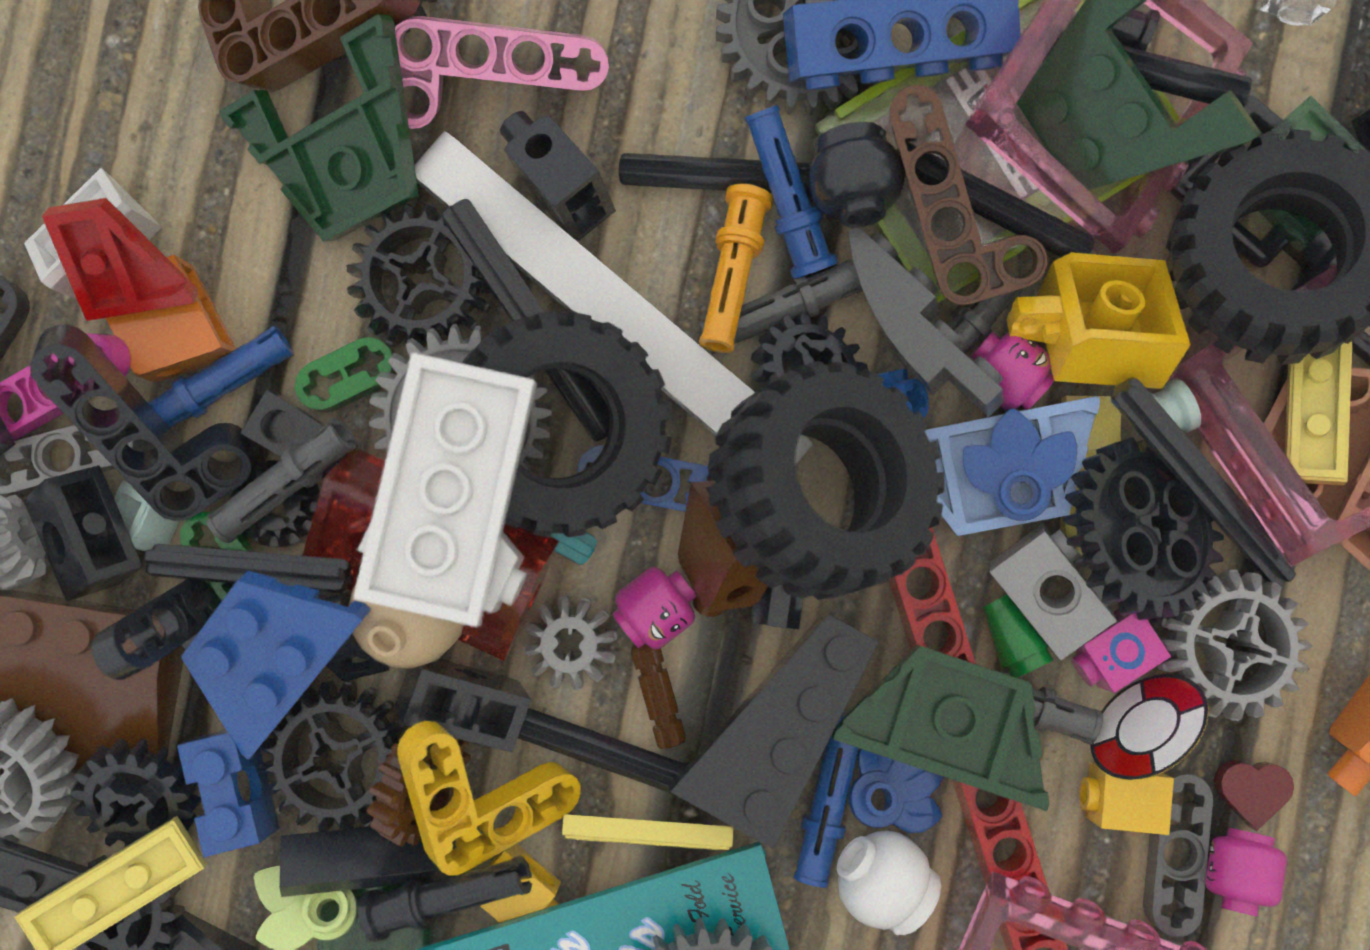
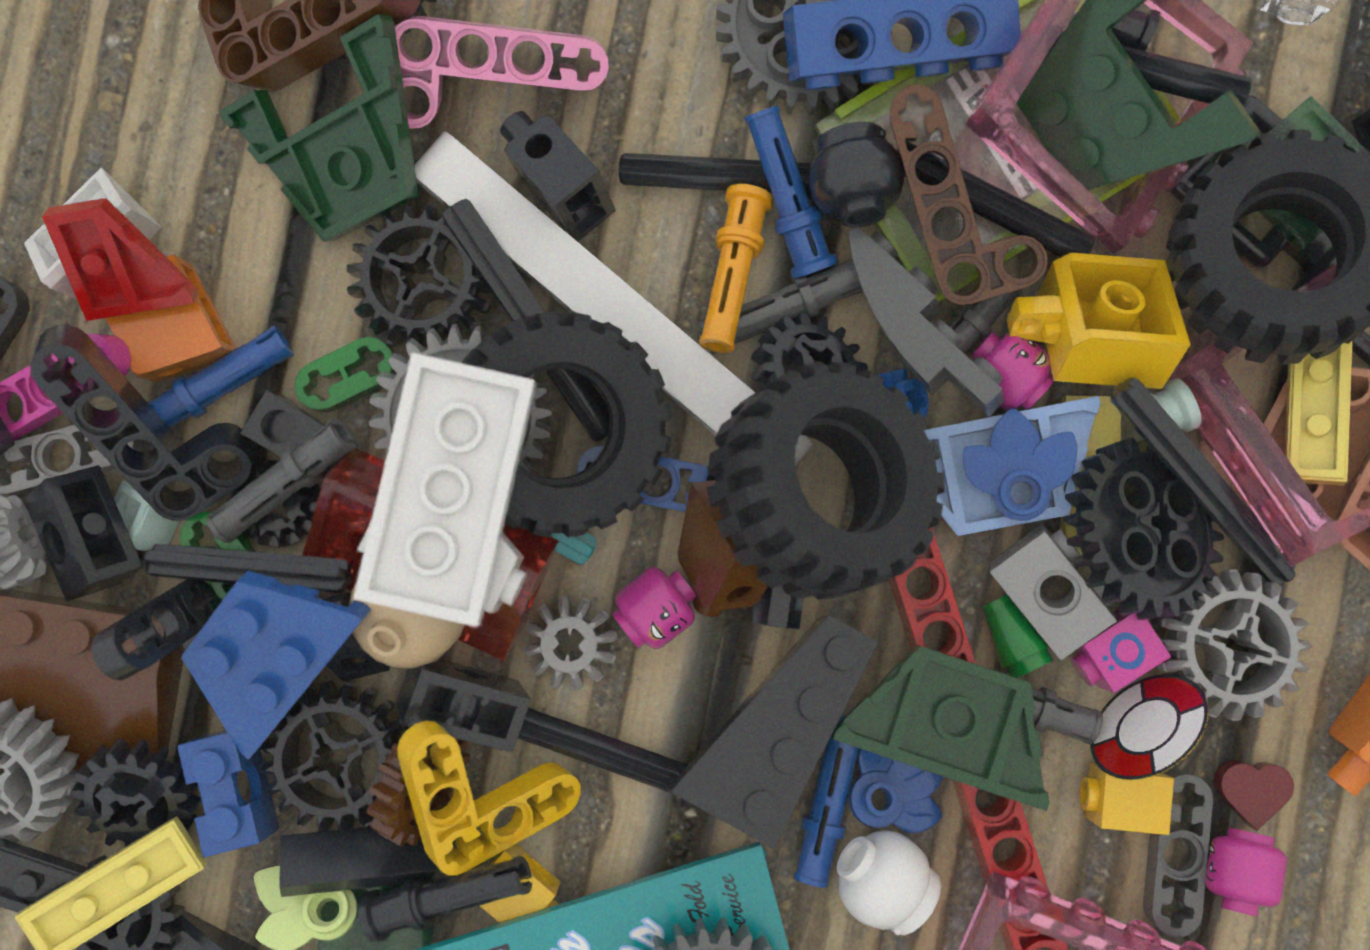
light yellow tile [562,814,734,851] -> none
reddish brown axle [631,643,686,749] -> none

